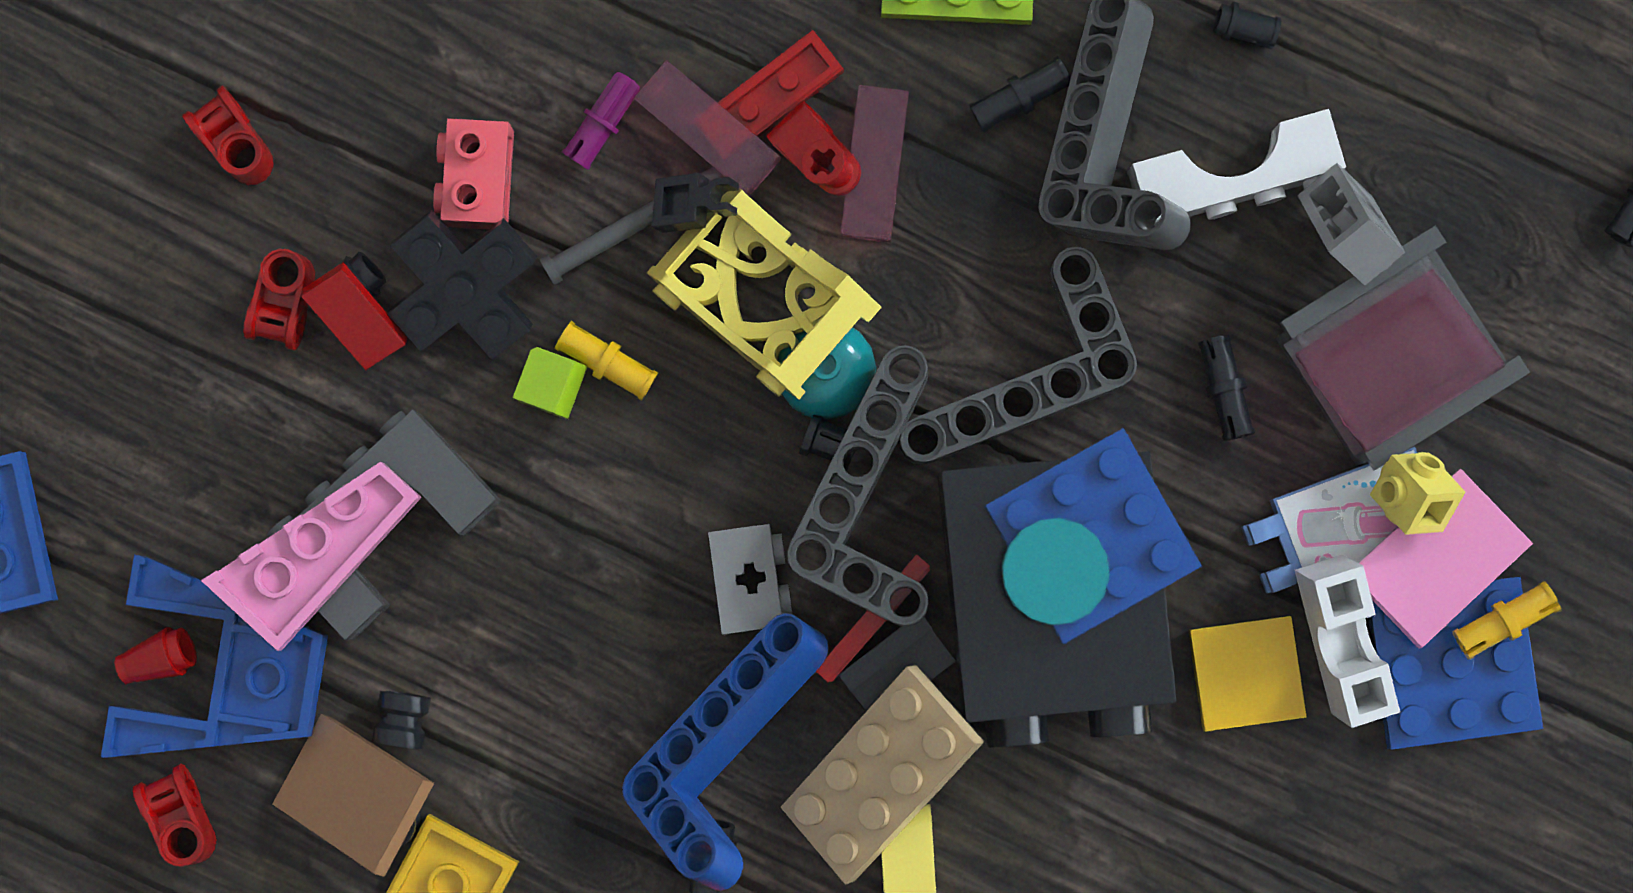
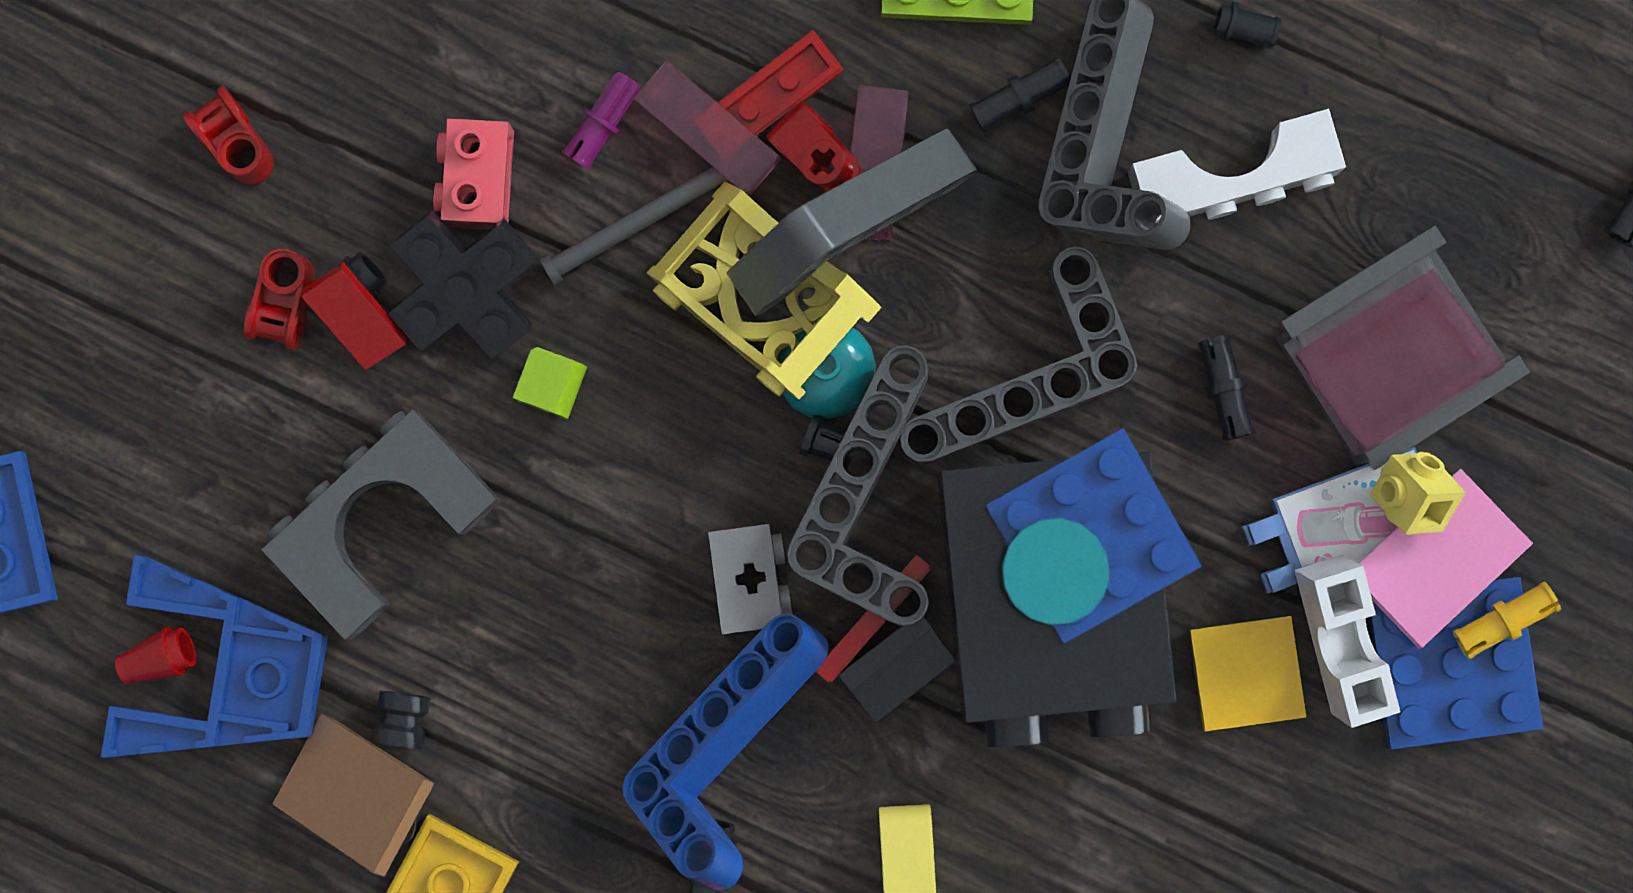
red piece [133,764,217,867] -> none
bright pink wing [201,462,422,651] -> none
yellow pin [554,321,659,401] -> none
black plate [652,173,739,233] -> none
tan plate [781,665,984,884] -> none
light grey brick [1297,163,1406,285] -> none
none -> dark grey beam [726,129,977,316]

